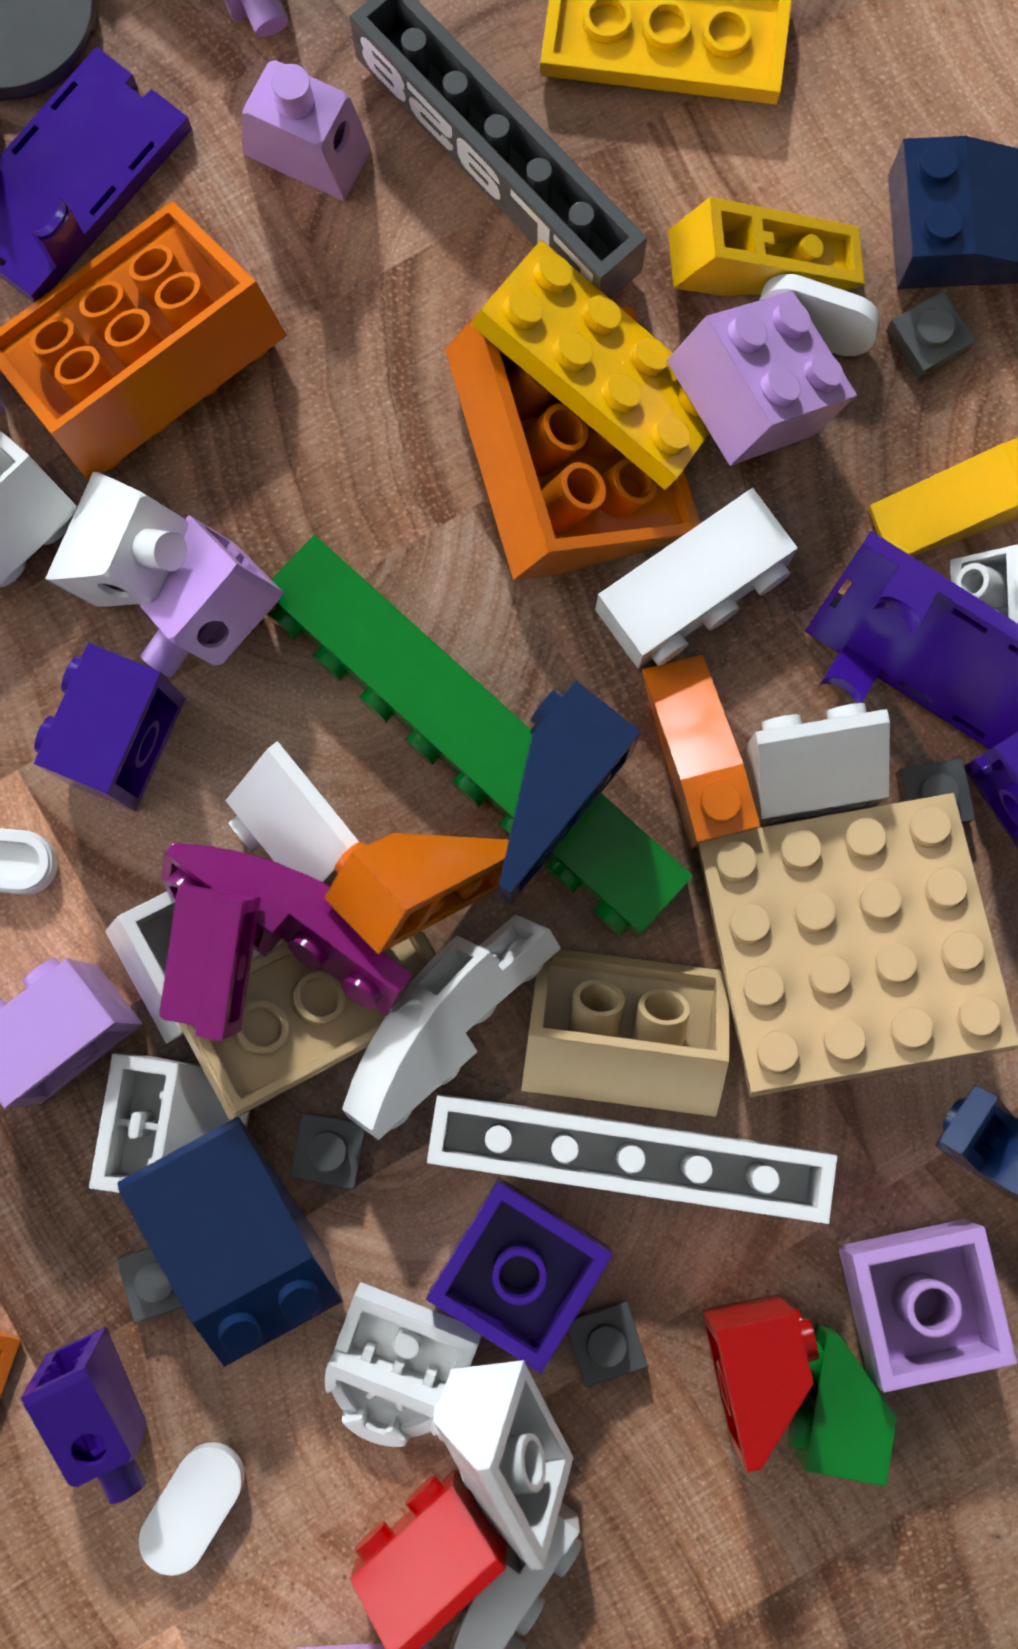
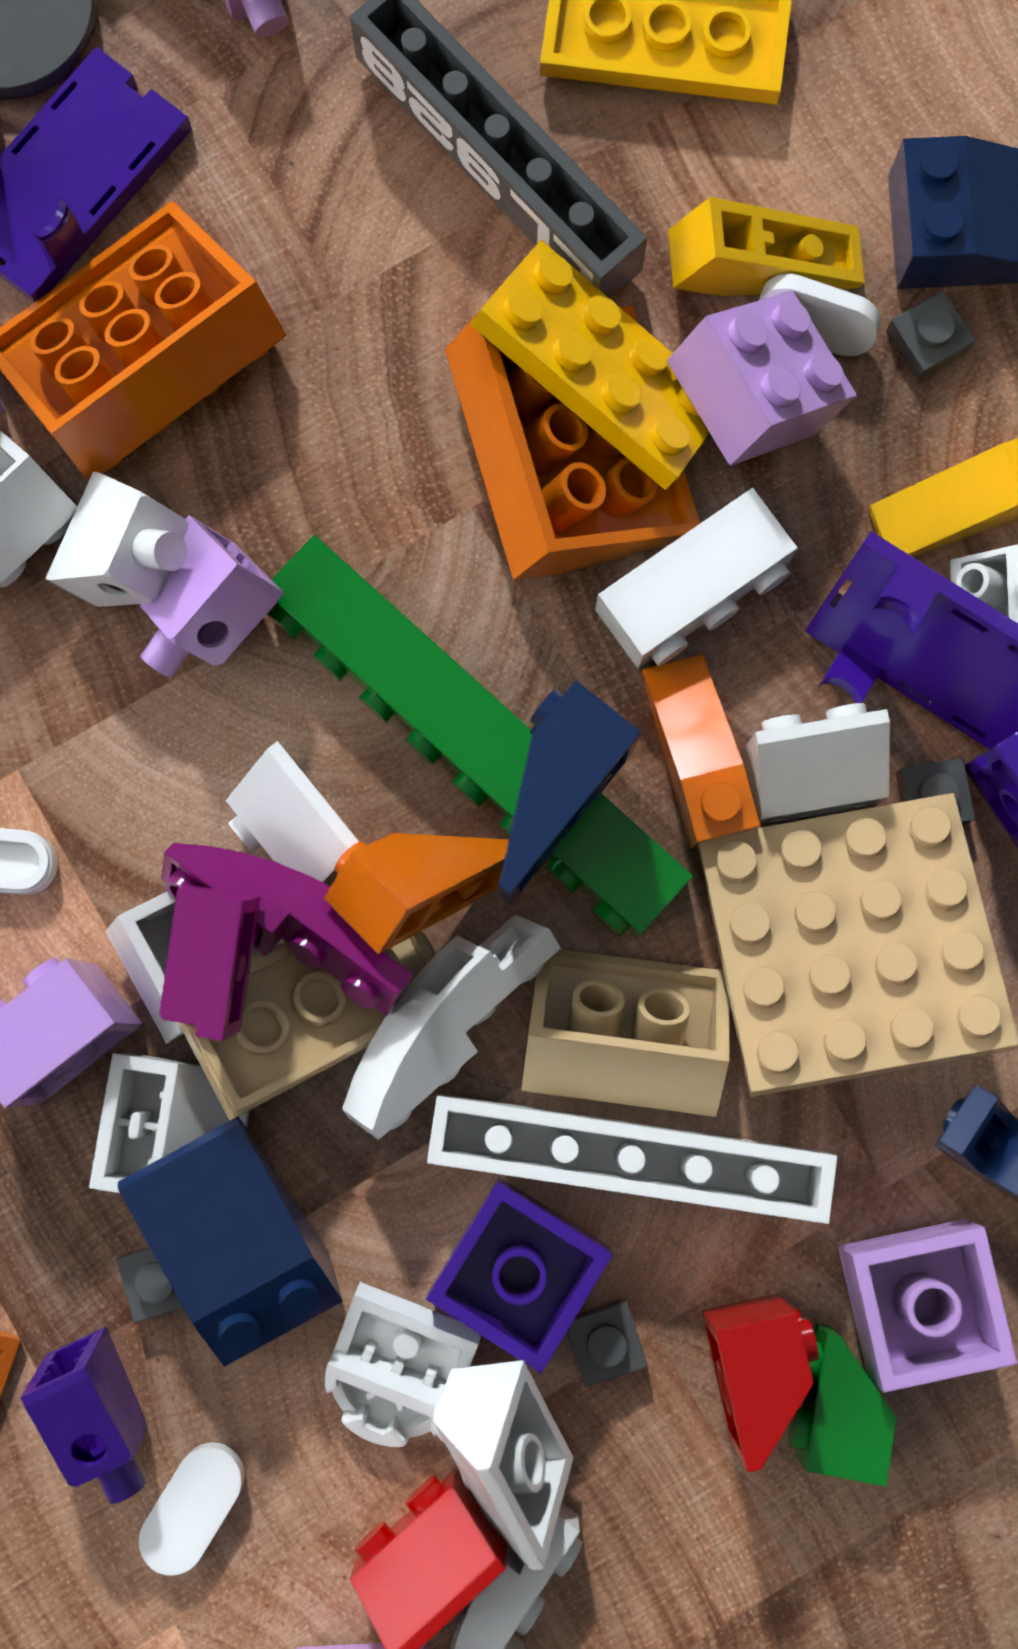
dark purple brick [33,642,186,812] -> none
lavender torso [242,60,371,202] -> none
dark grey plate [290,1112,366,1189] -> none

